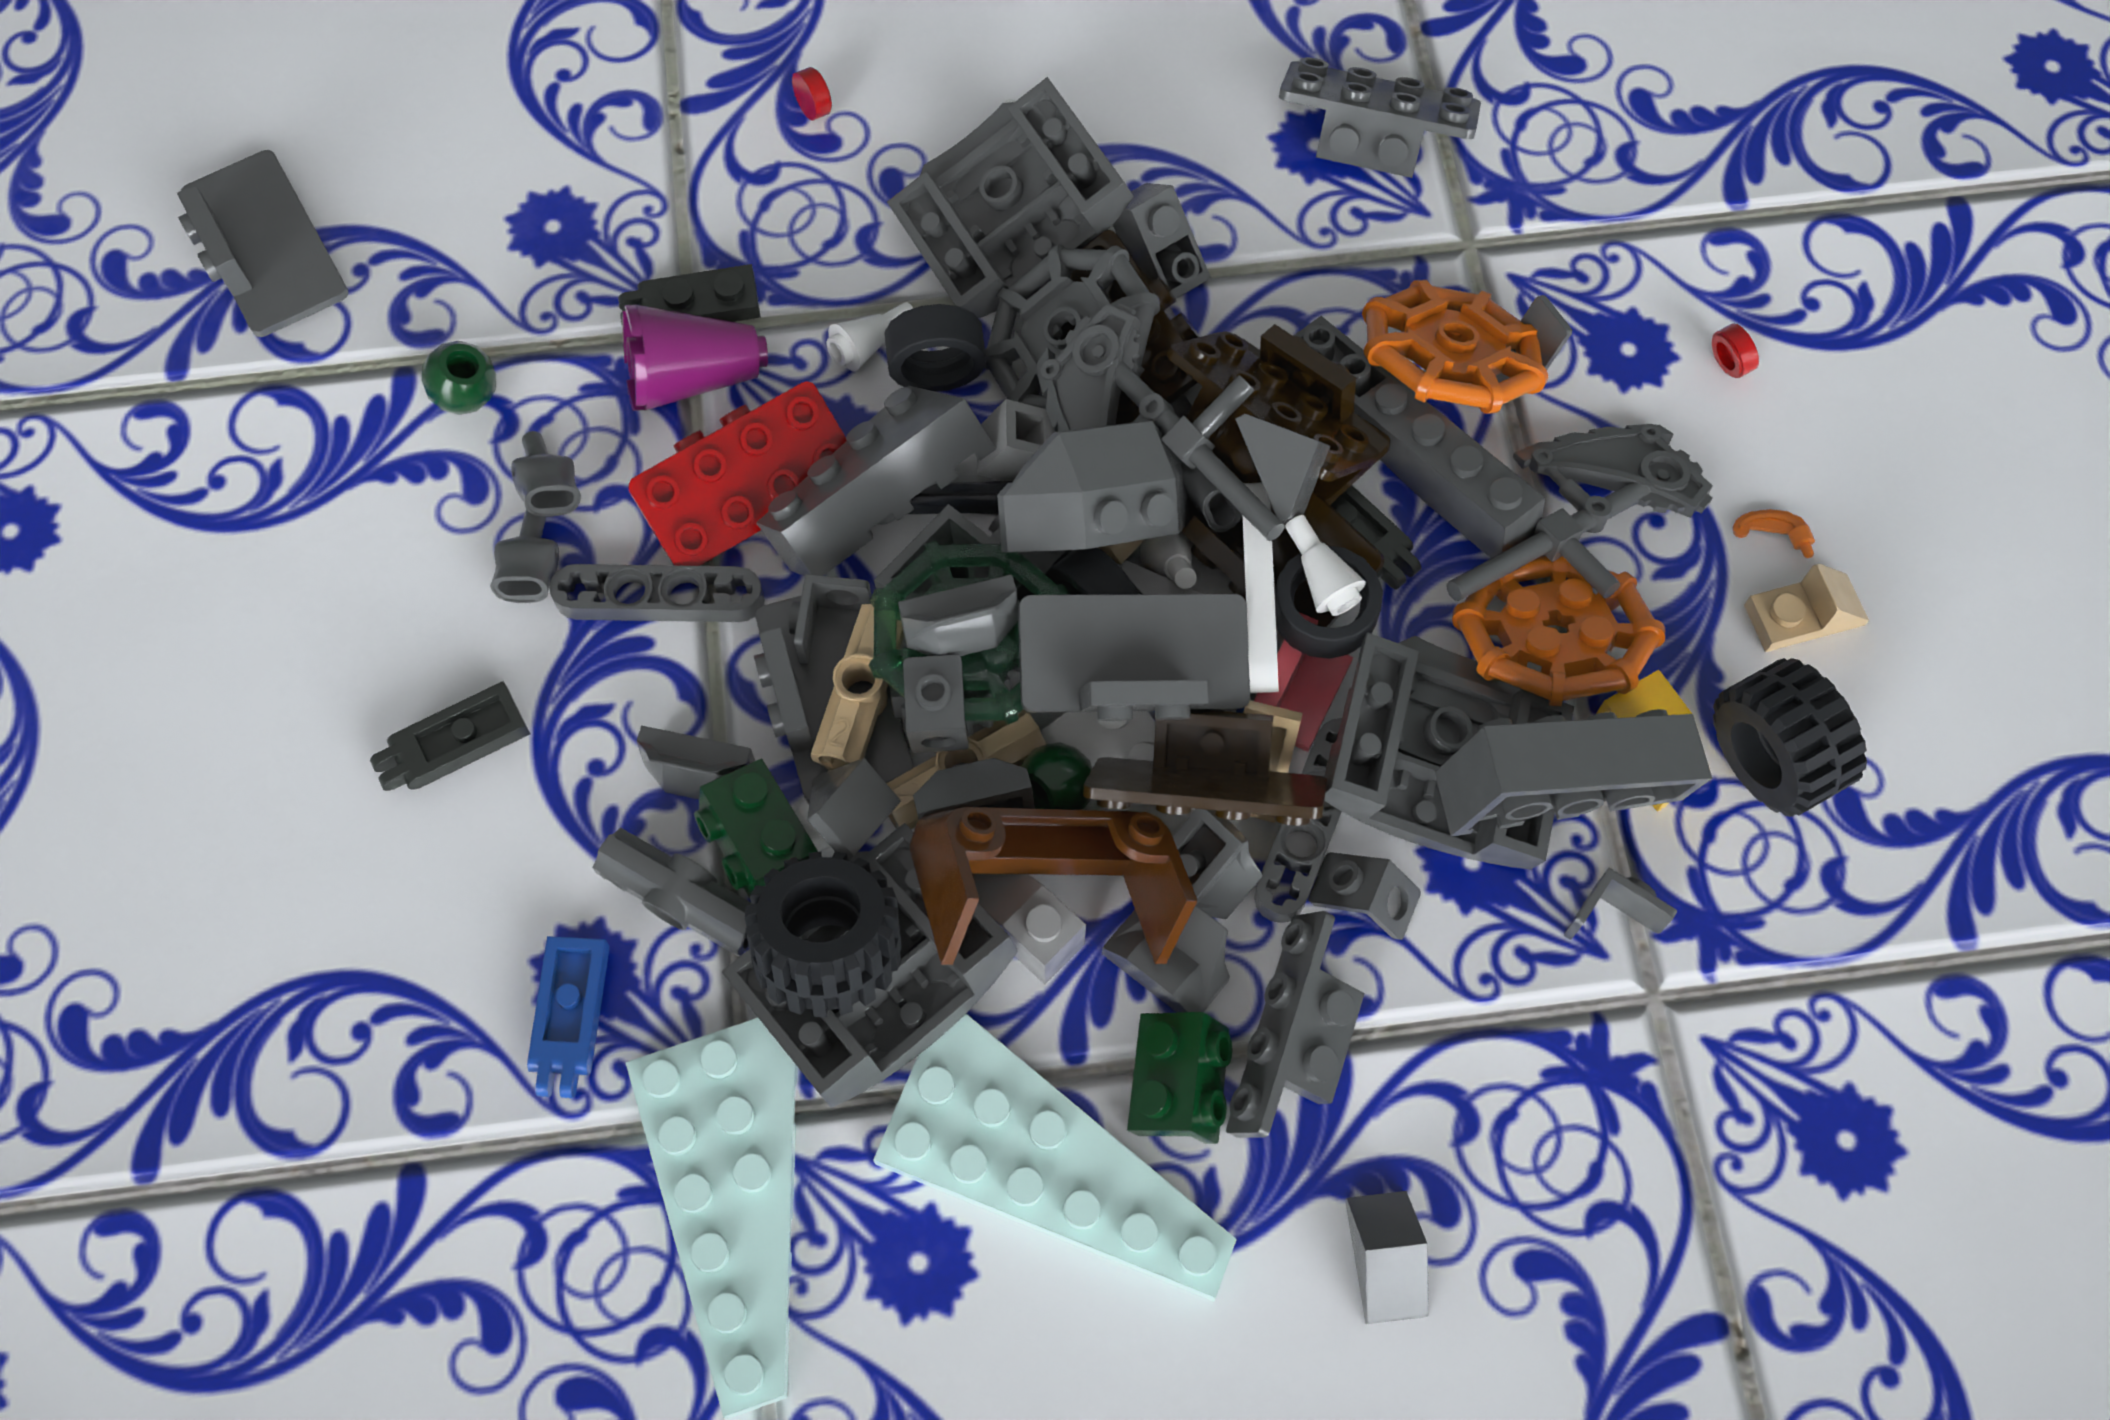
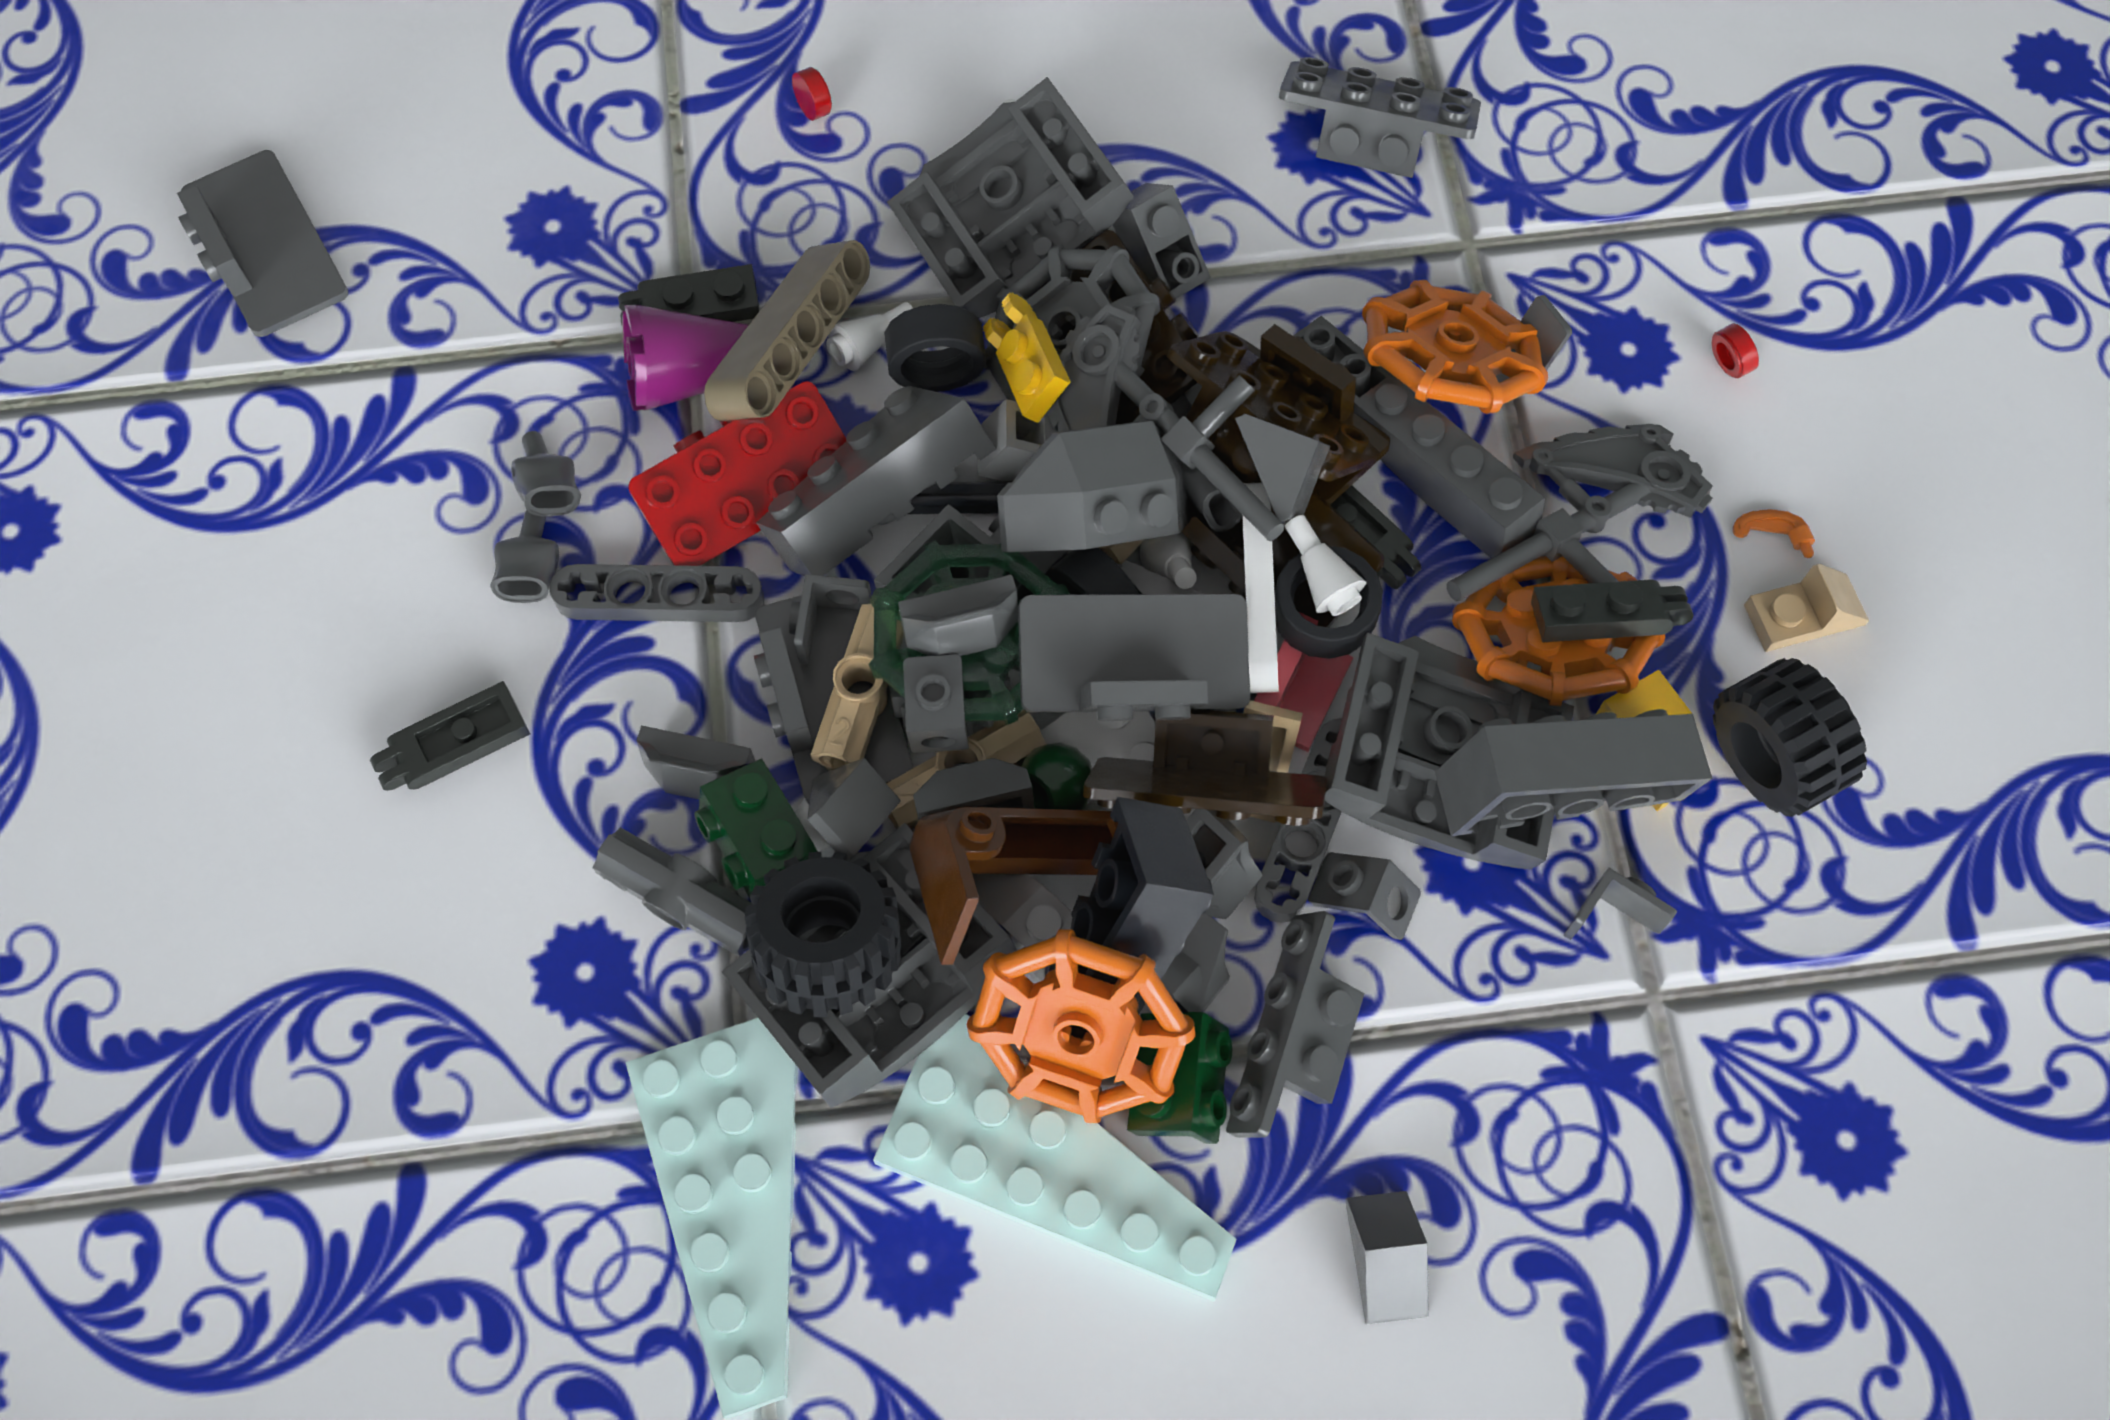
dark green piece [421,341,496,415] -> none
blue hinge [527,936,610,1098] -> none
none -> dark tan beam [704,240,870,421]
none -> orange plate [966,929,1195,1123]
none -> yellow hinge [982,292,1071,423]
none -> black wedge [1048,797,1214,1039]
none -> pearl dark grey hinge [1531,580,1694,642]

